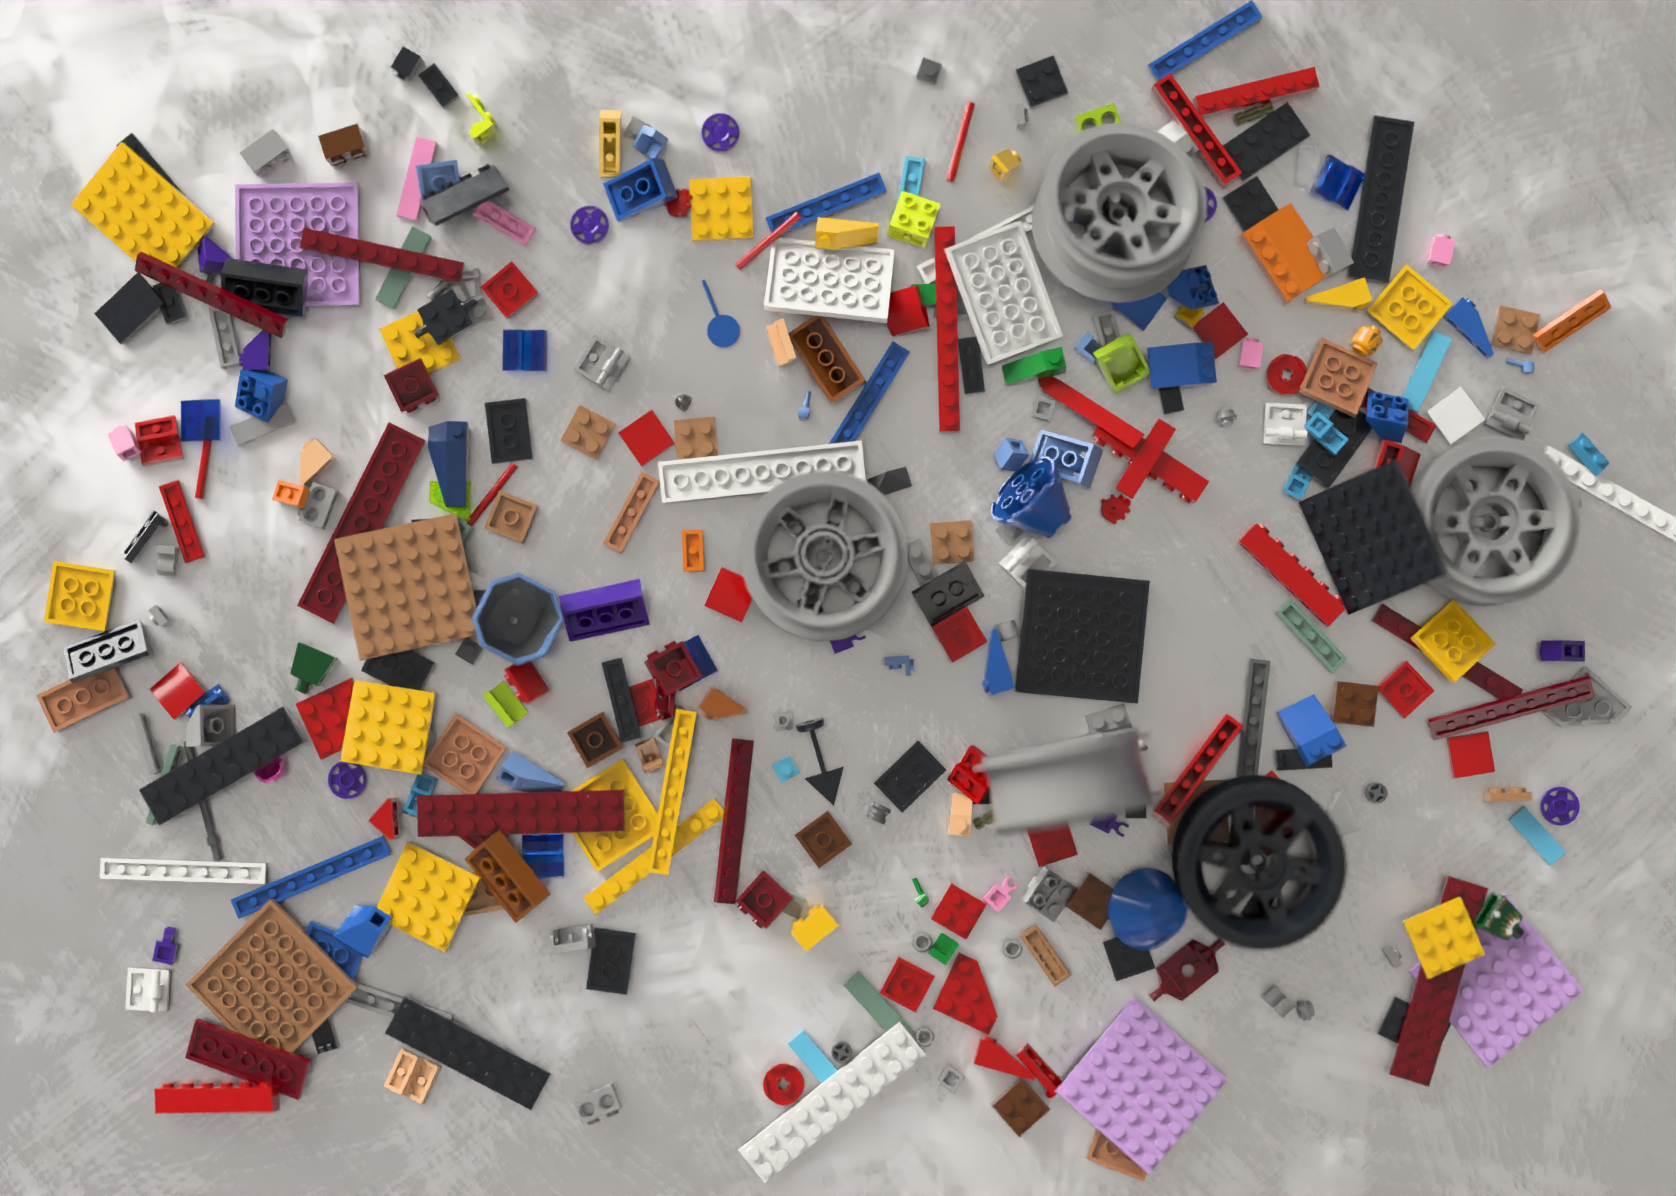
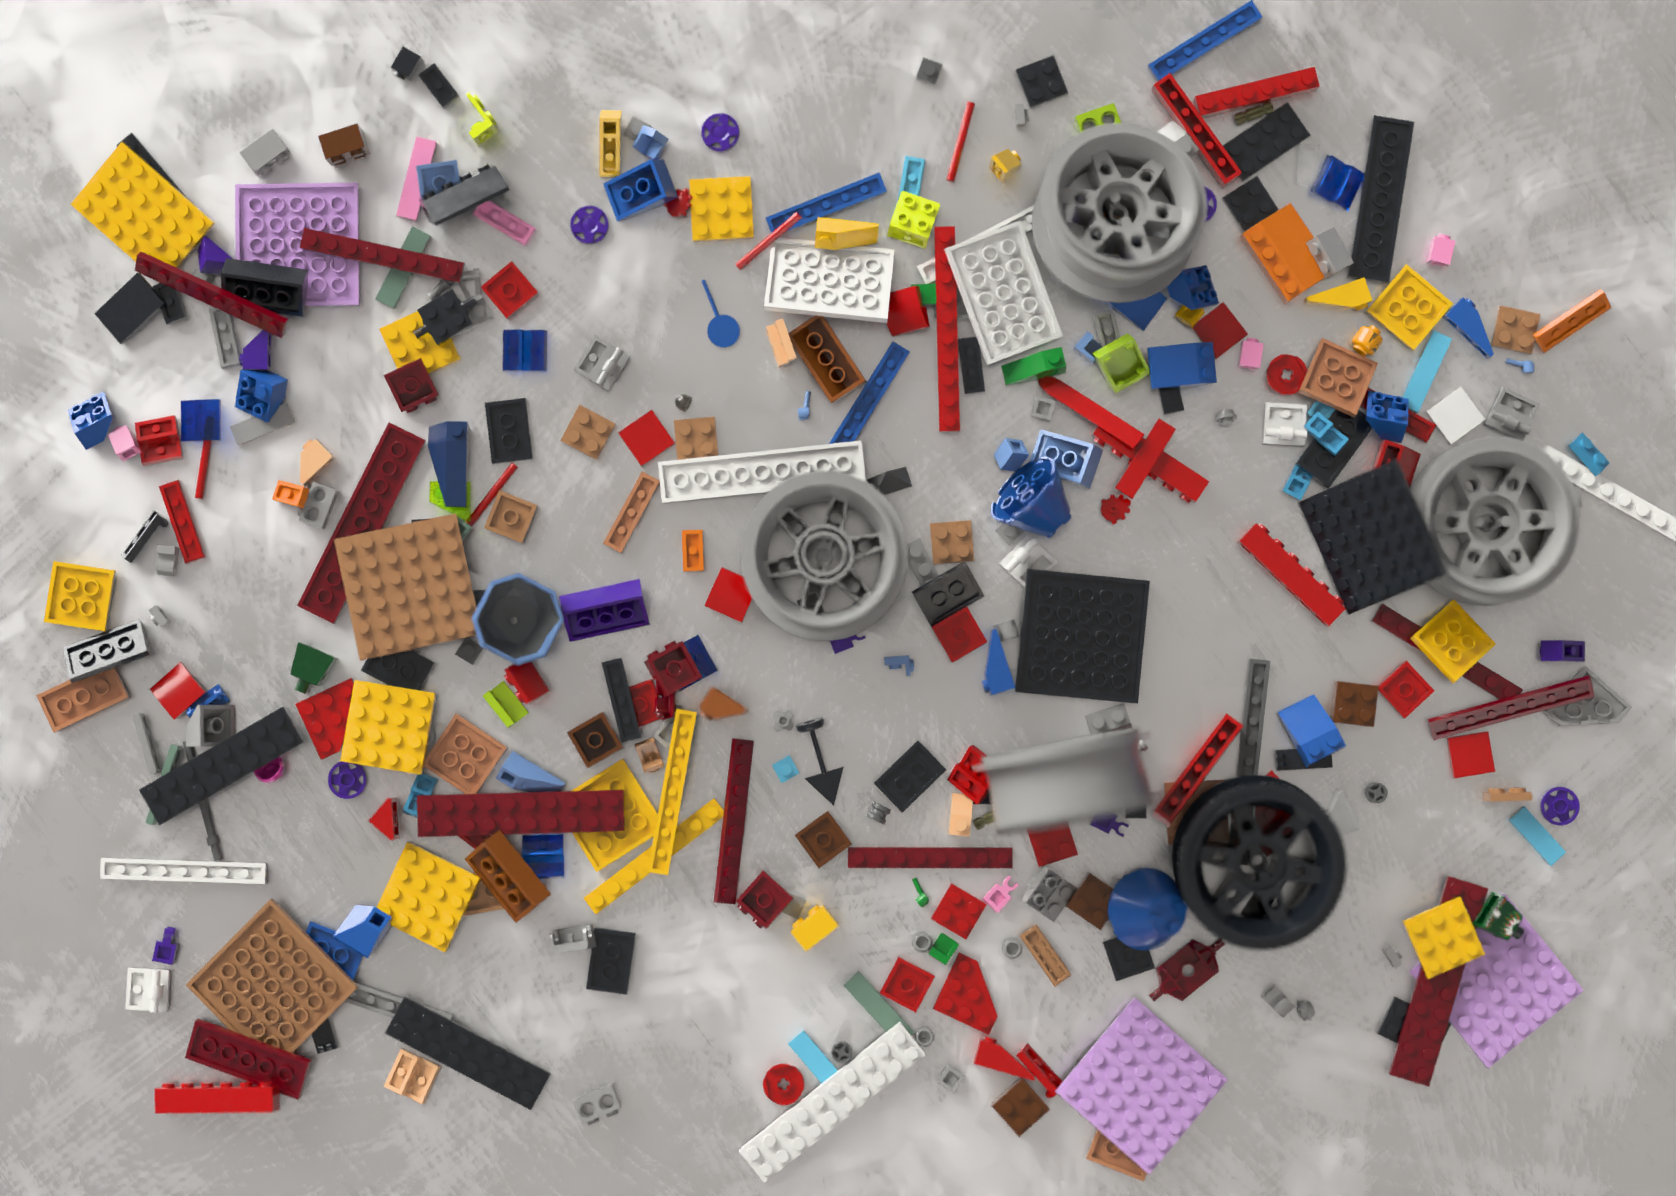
blue plate [231,836,392,919] -> none
sand green plate [1275,599,1347,673] -> none
none -> blue slope [68,392,113,450]
none -> dark red plate [848,847,1013,868]

